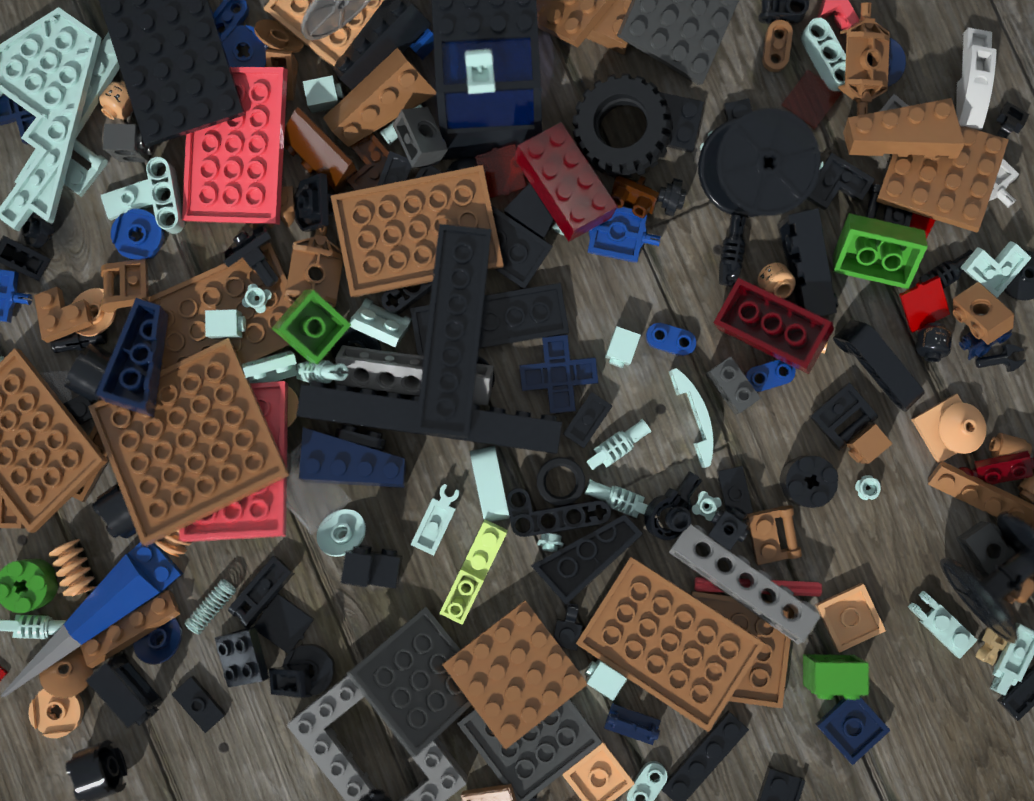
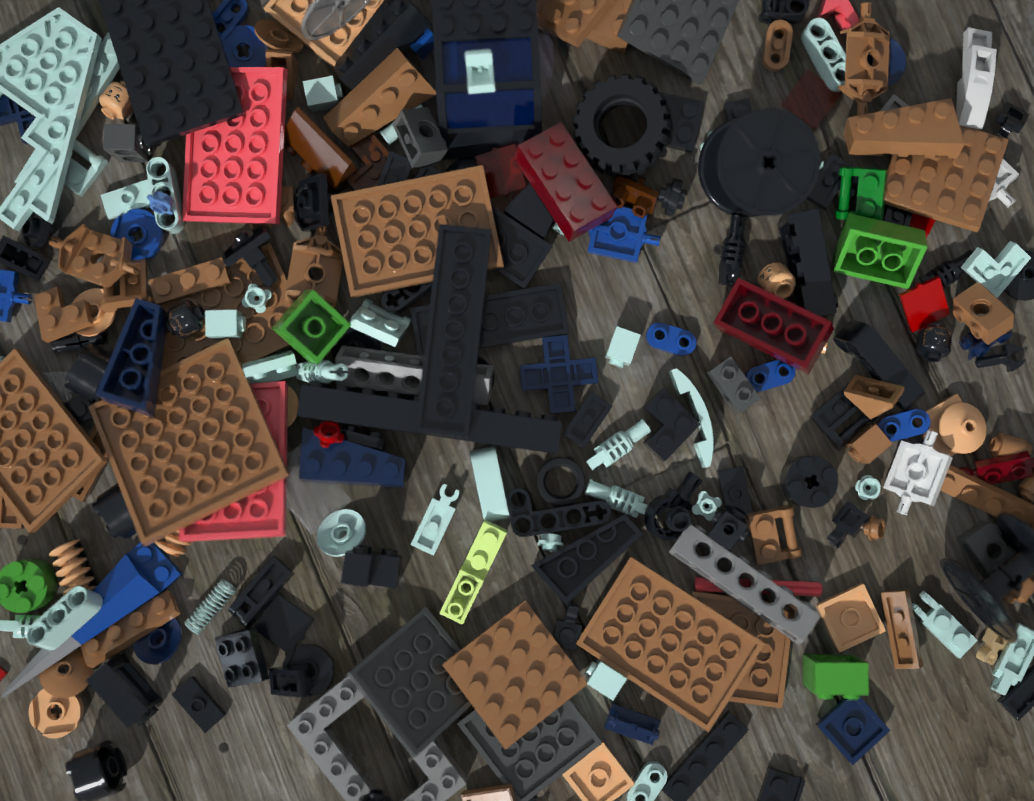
none -> light aqua beam [26,586,103,651]
none -> medium nougat plate [49,224,142,288]
none -> medium blue plate [147,191,174,215]
none -> medium nougat plate [148,257,232,305]
none -> black head [165,300,205,338]
none -> red plate [314,421,344,448]
none -> black brick [643,388,701,461]
none -> black plate [827,501,870,549]
none -> green plate [835,166,888,221]
none -> medium nougat slope [844,375,904,419]
none -> medium nougat plate [864,516,885,541]
none -> blue plate [878,408,931,442]
none -> medium nougat plate [881,589,923,669]
none -> white plate [883,430,953,516]

